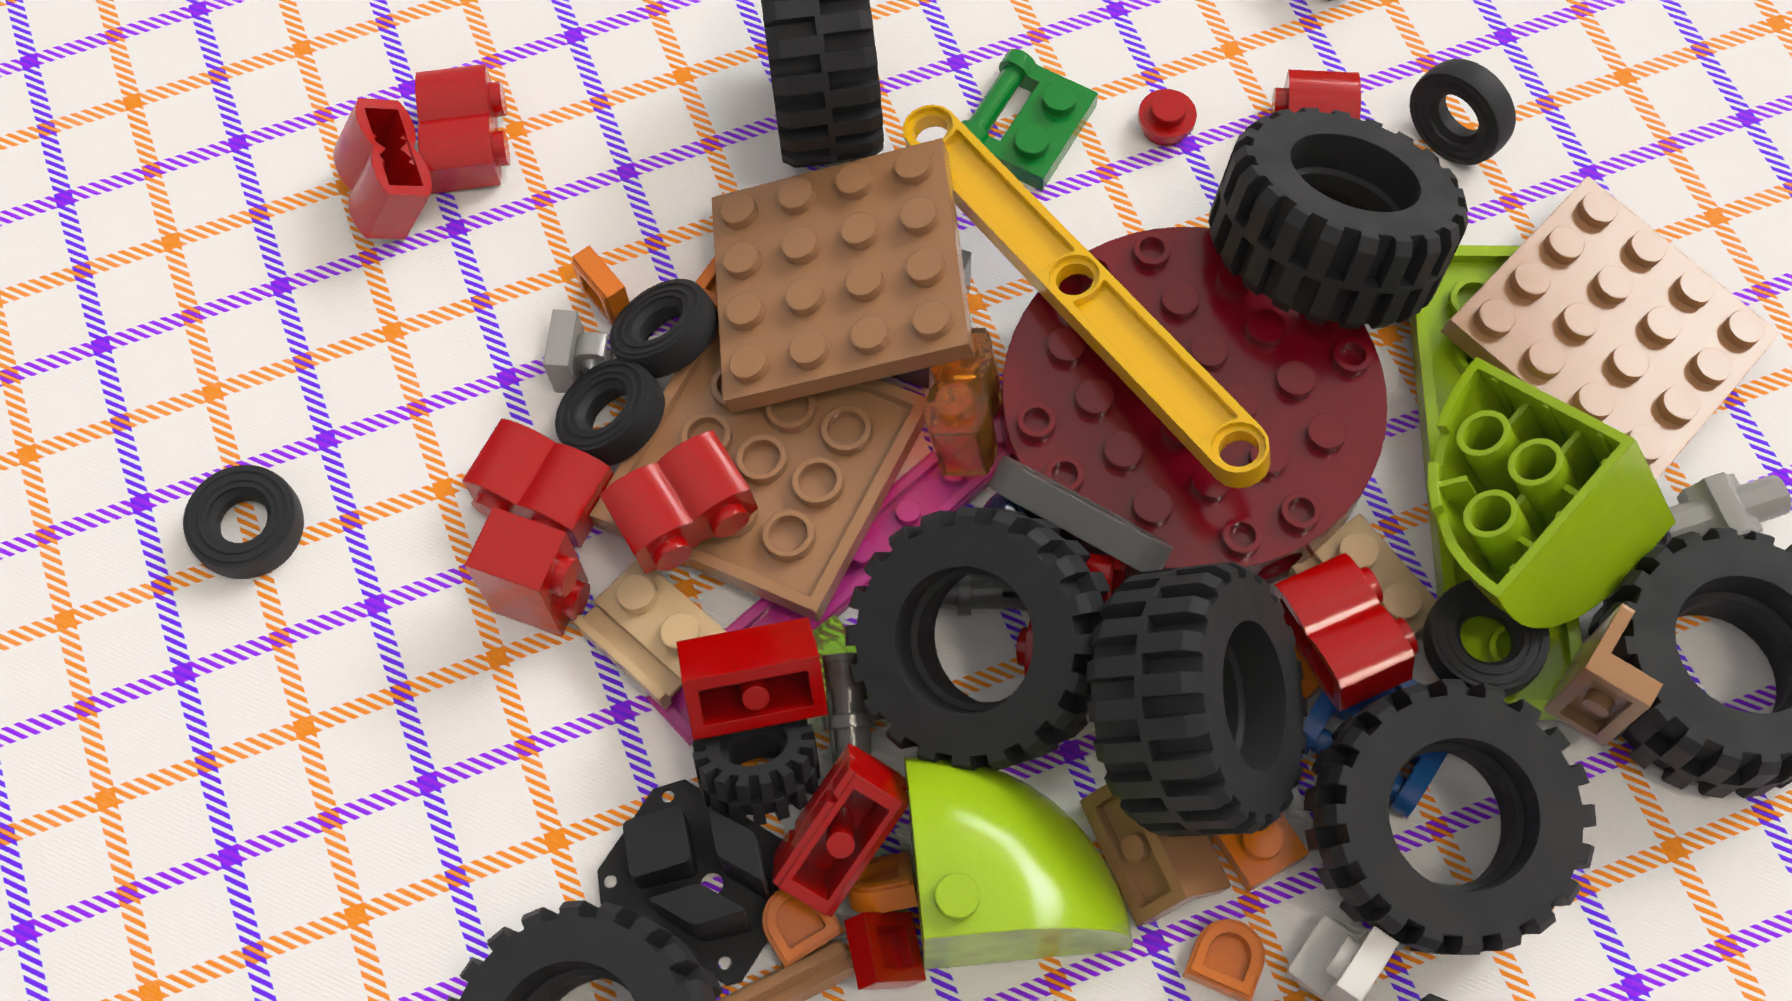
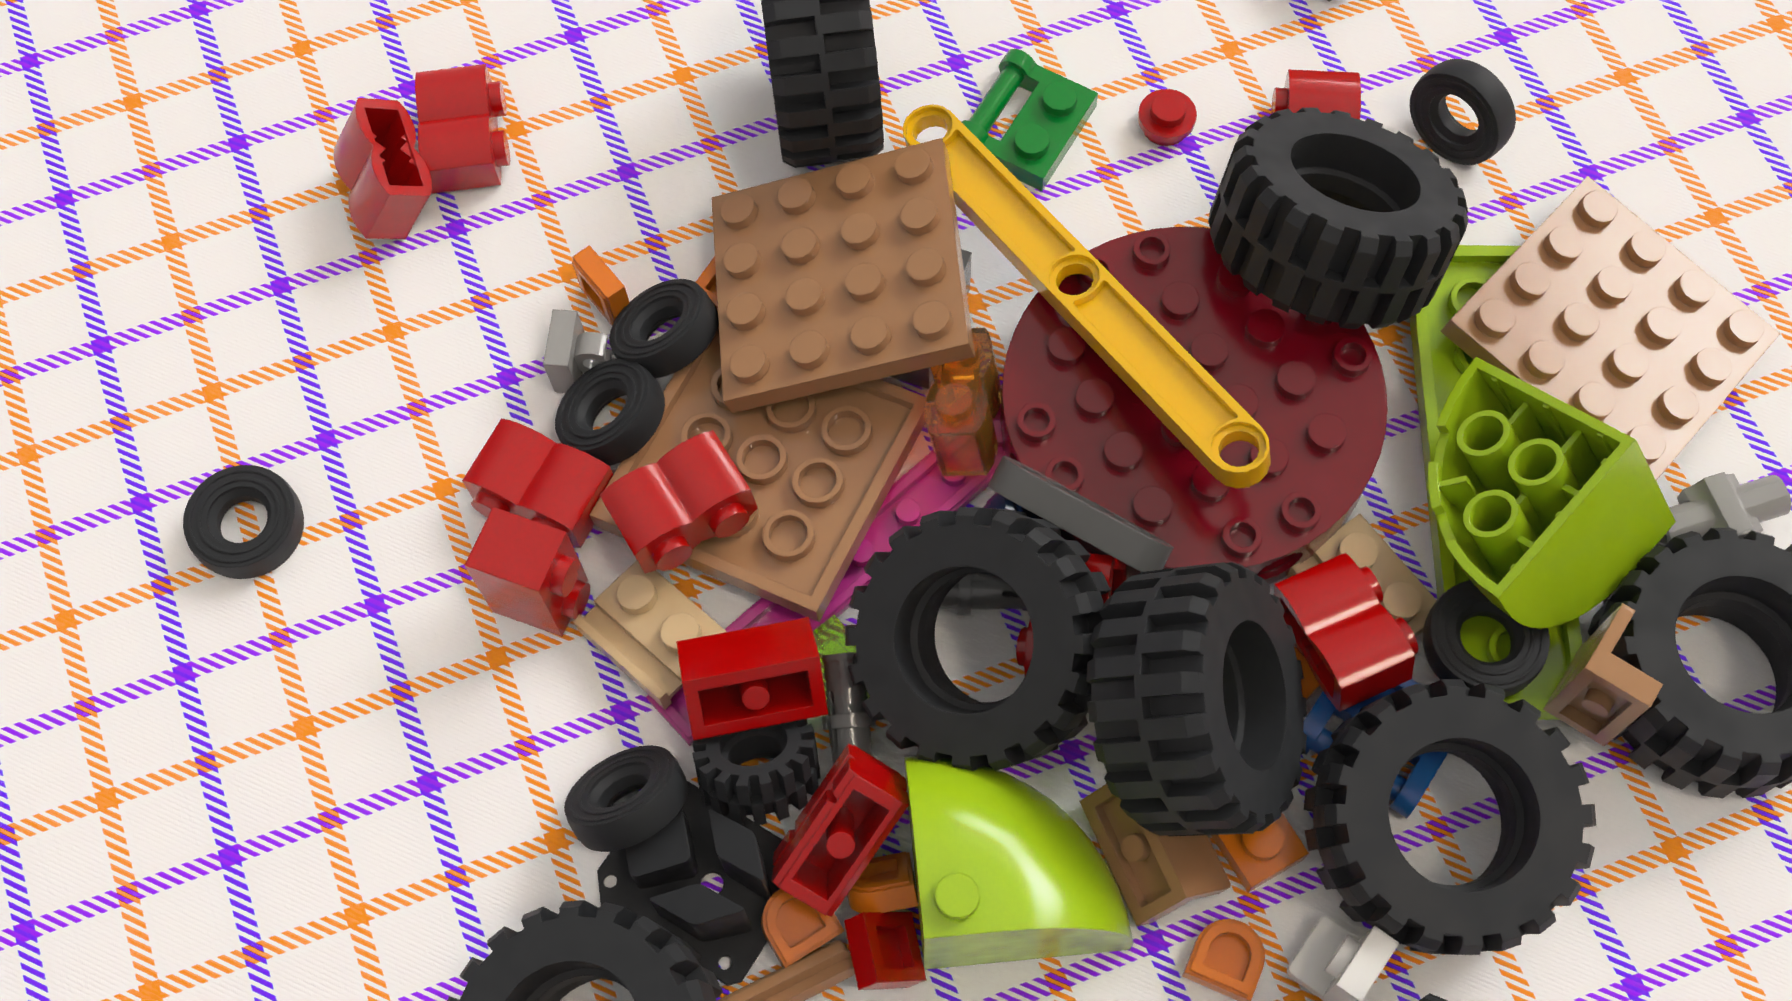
none -> black tyre [564,745,688,852]

